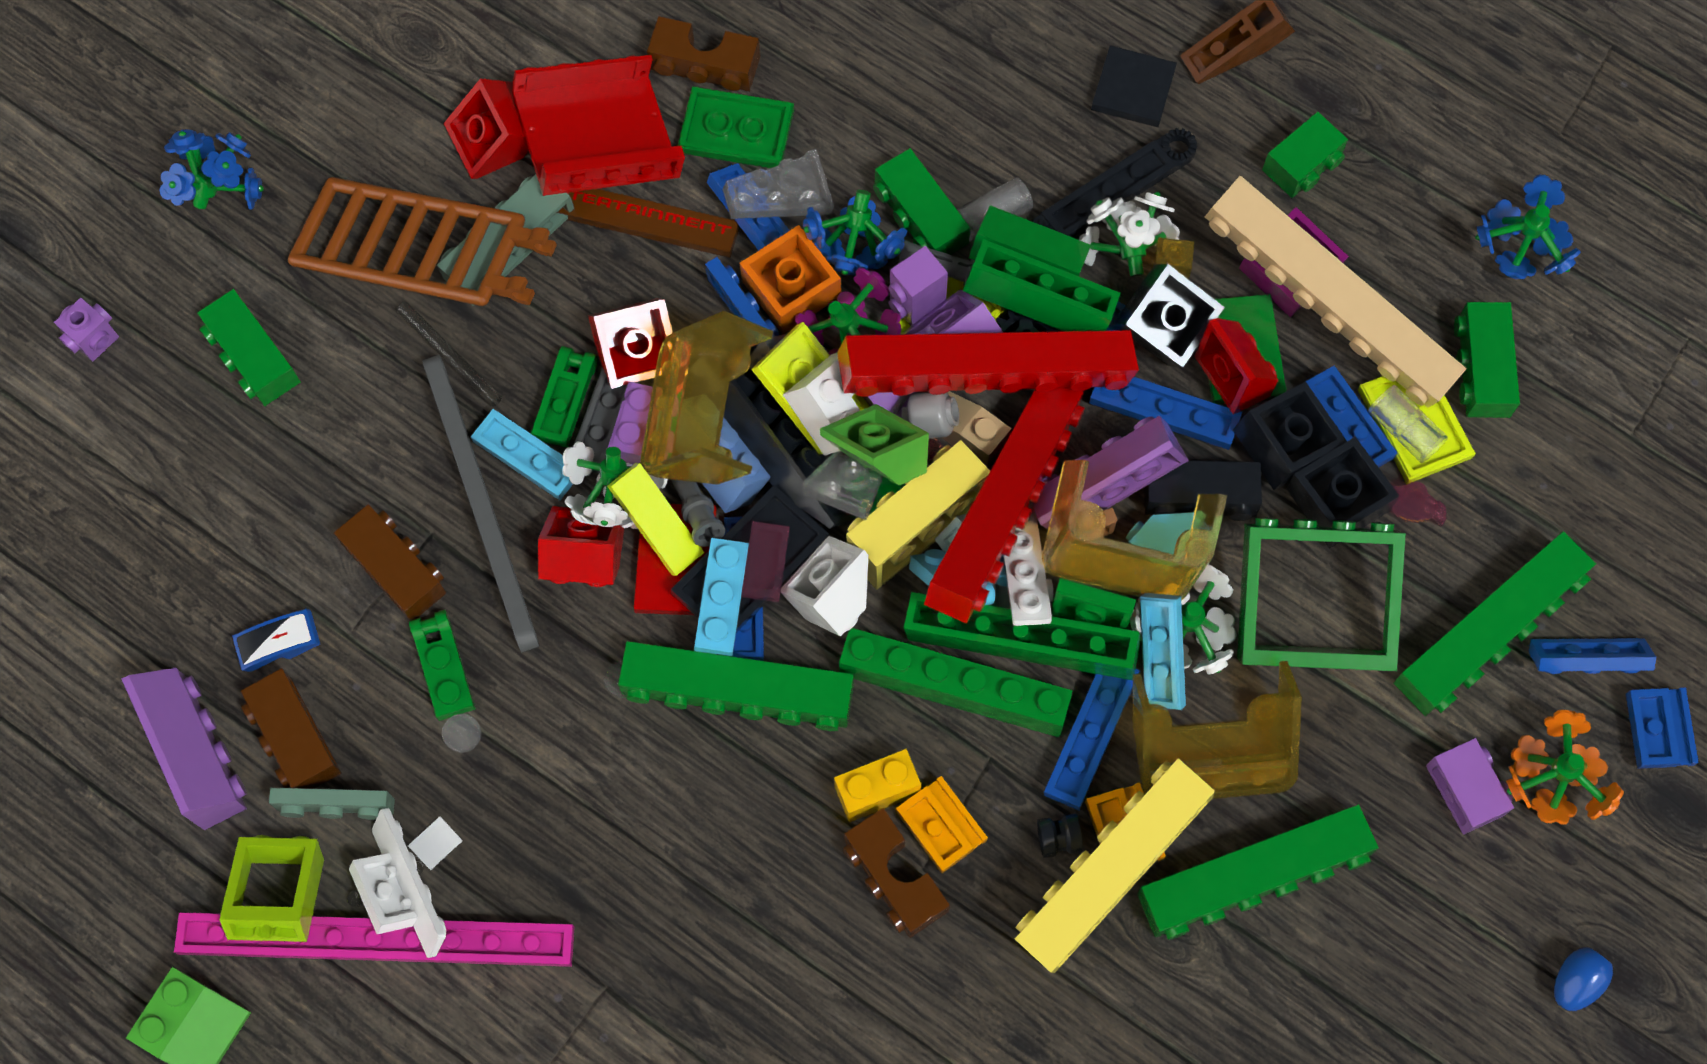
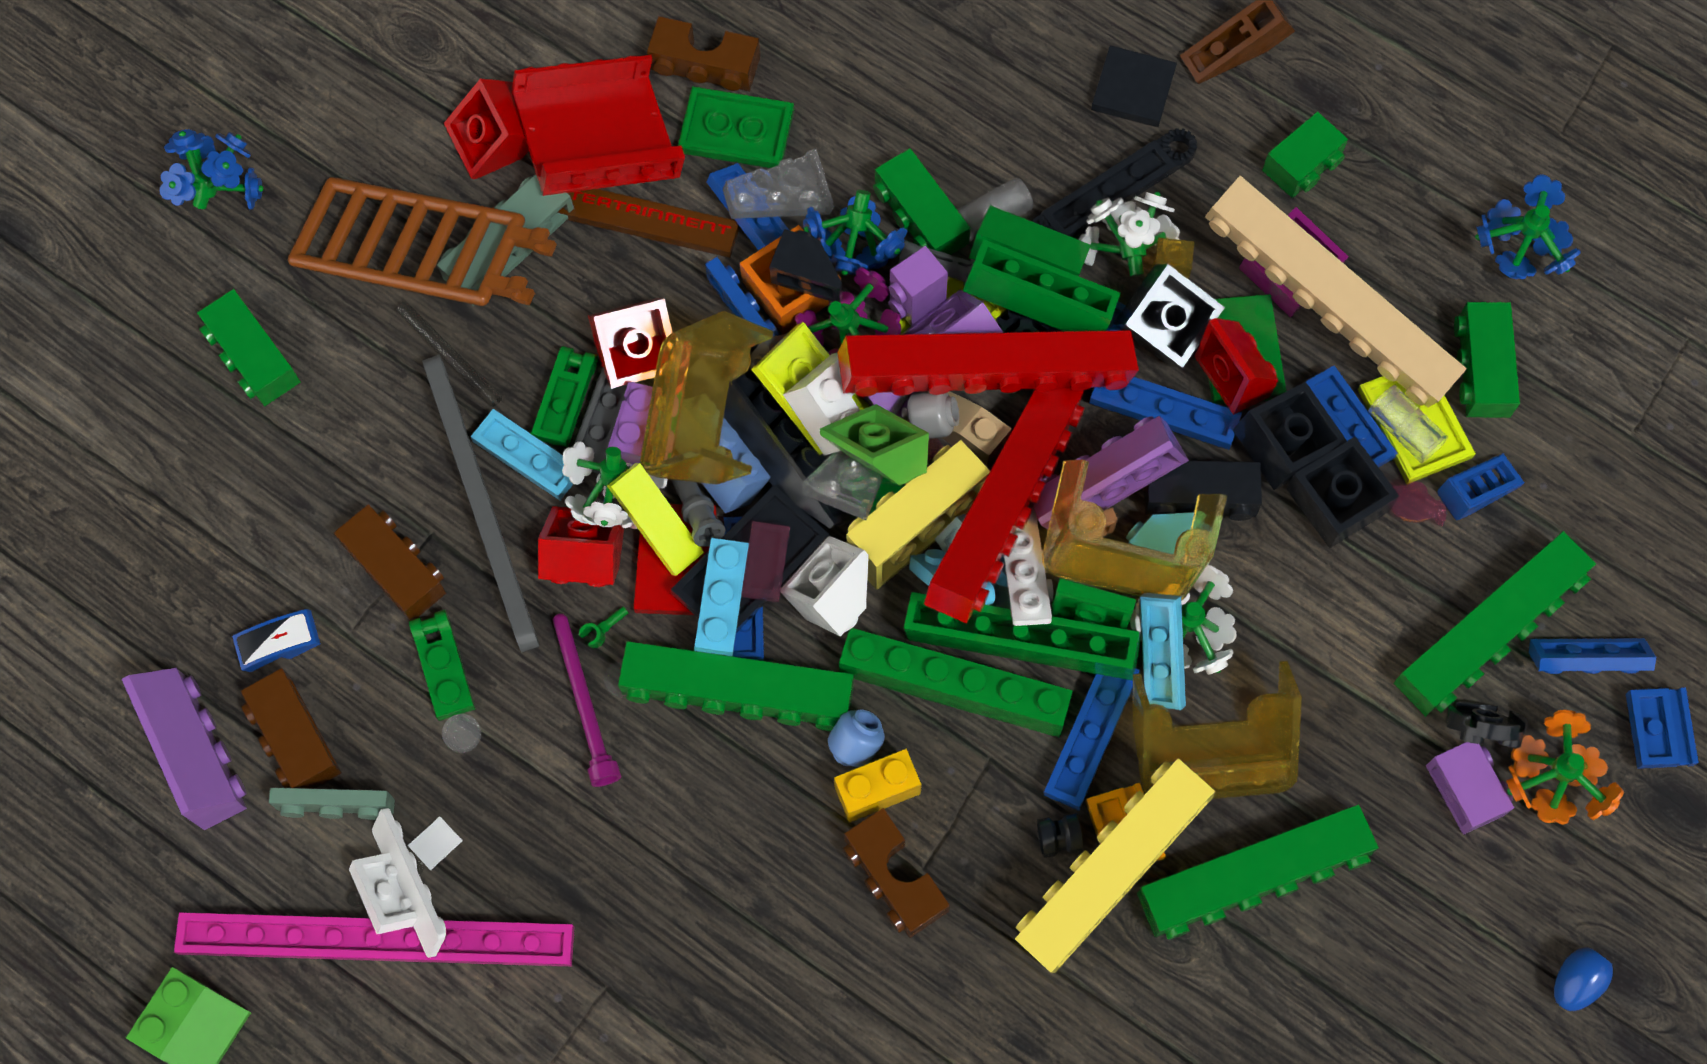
medium lavender brick [54,298,119,362] -> none
lime window [219,835,324,942] -> none
light orange plate [896,776,988,873] -> none
green window [1237,517,1406,671] -> none
none -> magenta piece [553,613,621,787]
none -> green hand [579,606,628,648]
none -> black slope [769,229,842,303]
none -> medium blue head [827,709,885,767]
none -> blue slope [1437,453,1525,520]
none -> black plate [1446,701,1528,748]

